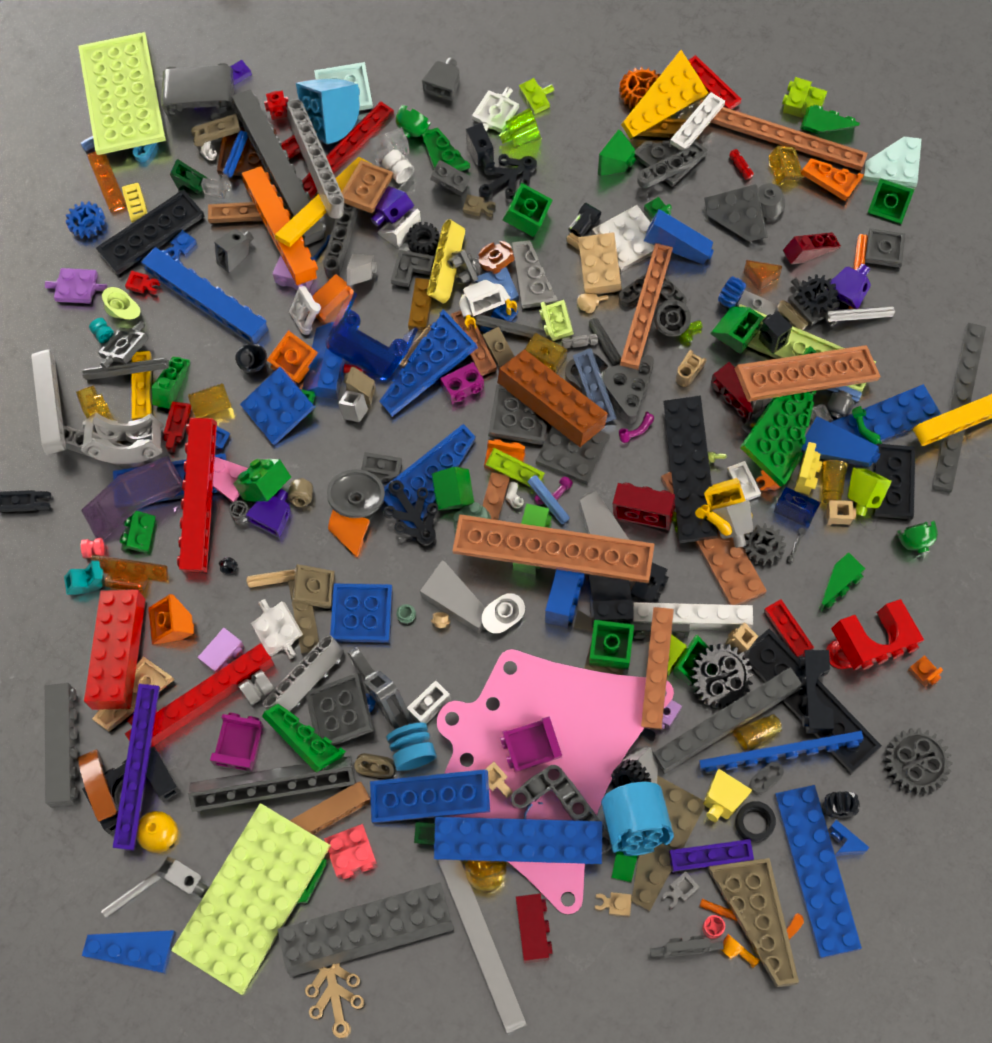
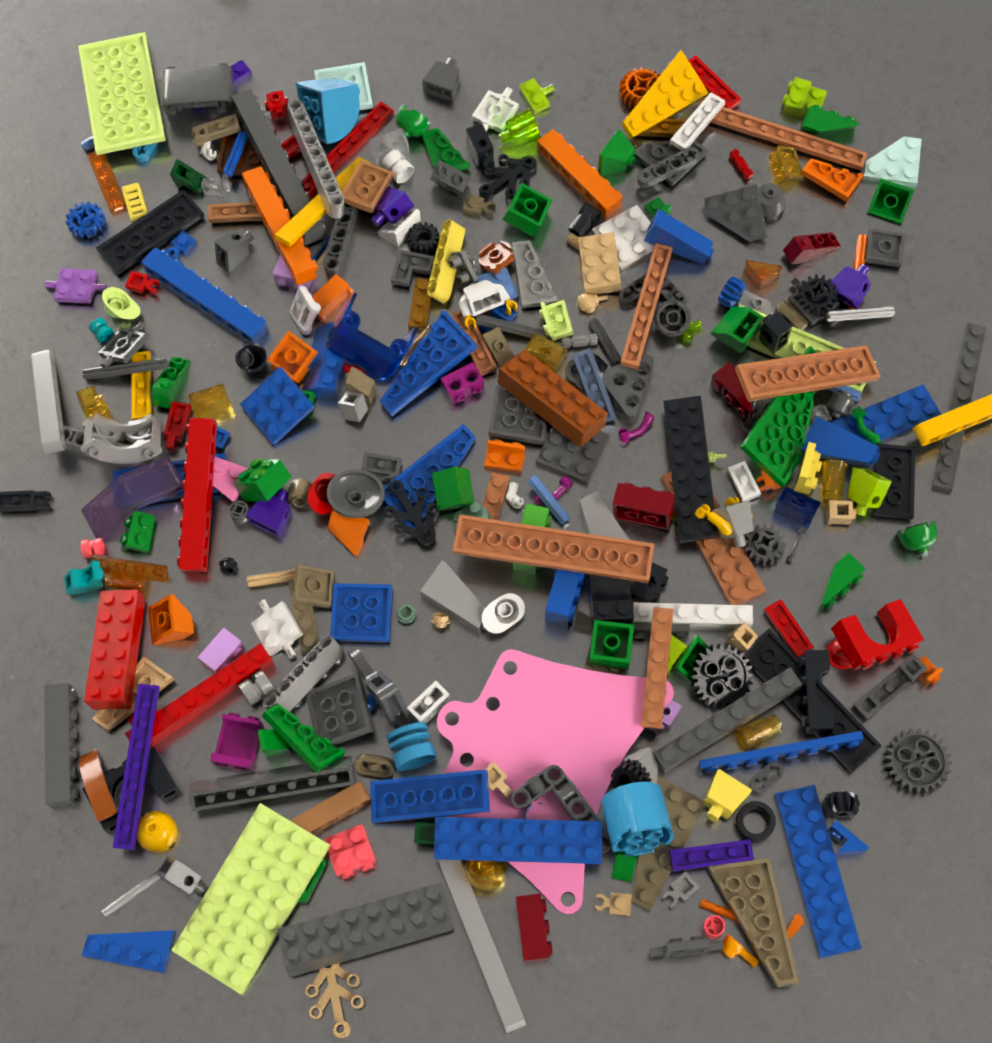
light grey slope [347,254,377,286] -> none
lime tile [485,448,545,488] -> none
magenta panel [500,716,562,773] -> none
tan piece [676,350,707,387] -> none
yellow torso [704,478,746,511] -> none
none -> green slope [258,730,291,759]
none -> red piece [307,473,336,514]
none -> orange brick [537,129,623,219]
none -> dark grey slope [853,654,928,719]

